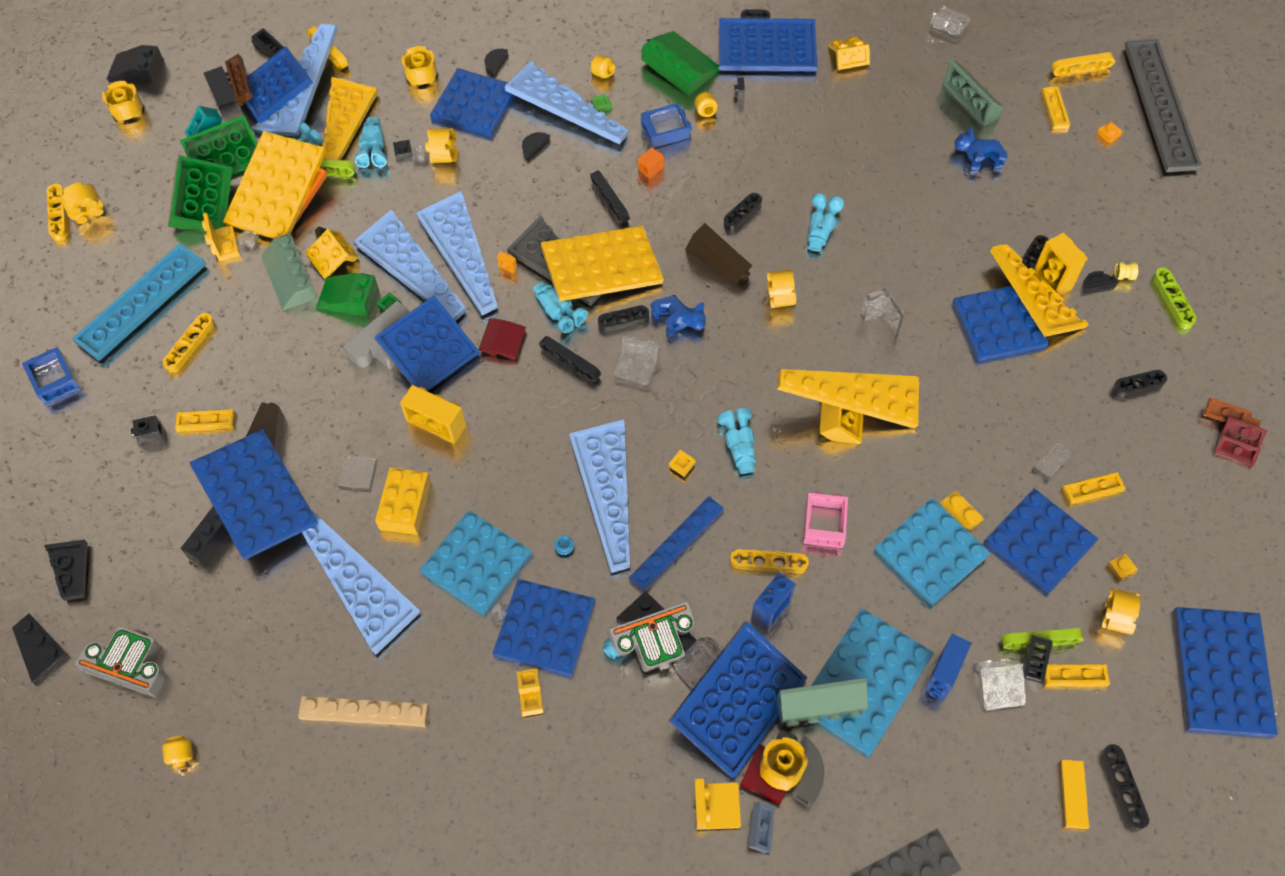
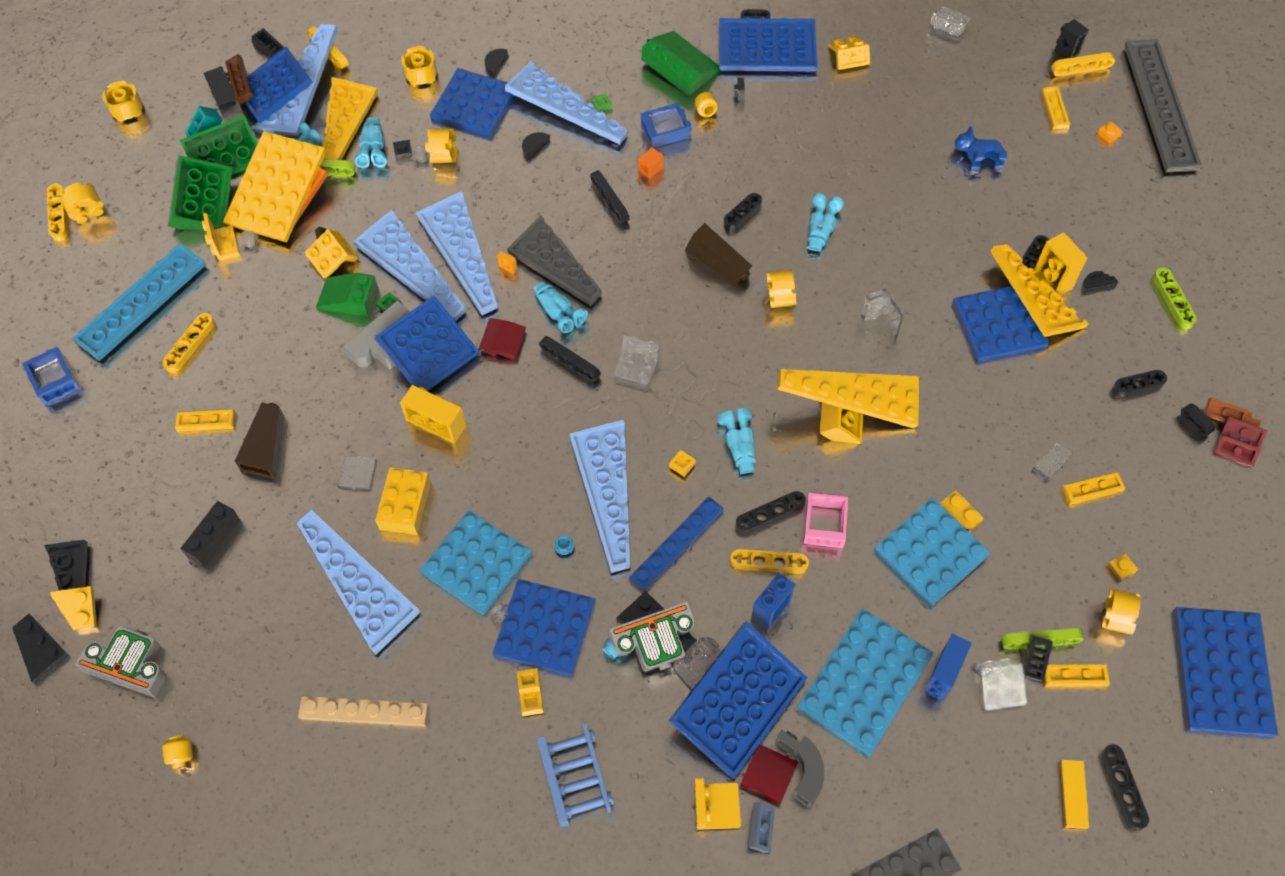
black slope [107,45,164,84] -> none
black brick [131,415,164,445] -> none
blue plate [189,429,318,560] -> none
sand green slope [261,233,317,311] -> none
yellow plate [541,225,664,302] -> none
yellow head [590,55,615,79] -> none
black beam [598,305,649,332] -> none
blue animal [650,295,706,337] -> none
yellow brick [760,737,807,791] -> none
sand green slope [776,678,868,727] -> none
sand green slope [943,59,1003,126] -> none
blue plate [984,488,1099,594] -> none
light yellow wheel [1114,262,1138,280] -> none
none -> yellow wing [50,586,97,630]
none -> medium blue fence [537,724,614,828]
none -> black beam [735,491,806,534]
none -> black brick [1054,19,1089,59]
none -> black beam [1181,403,1215,437]

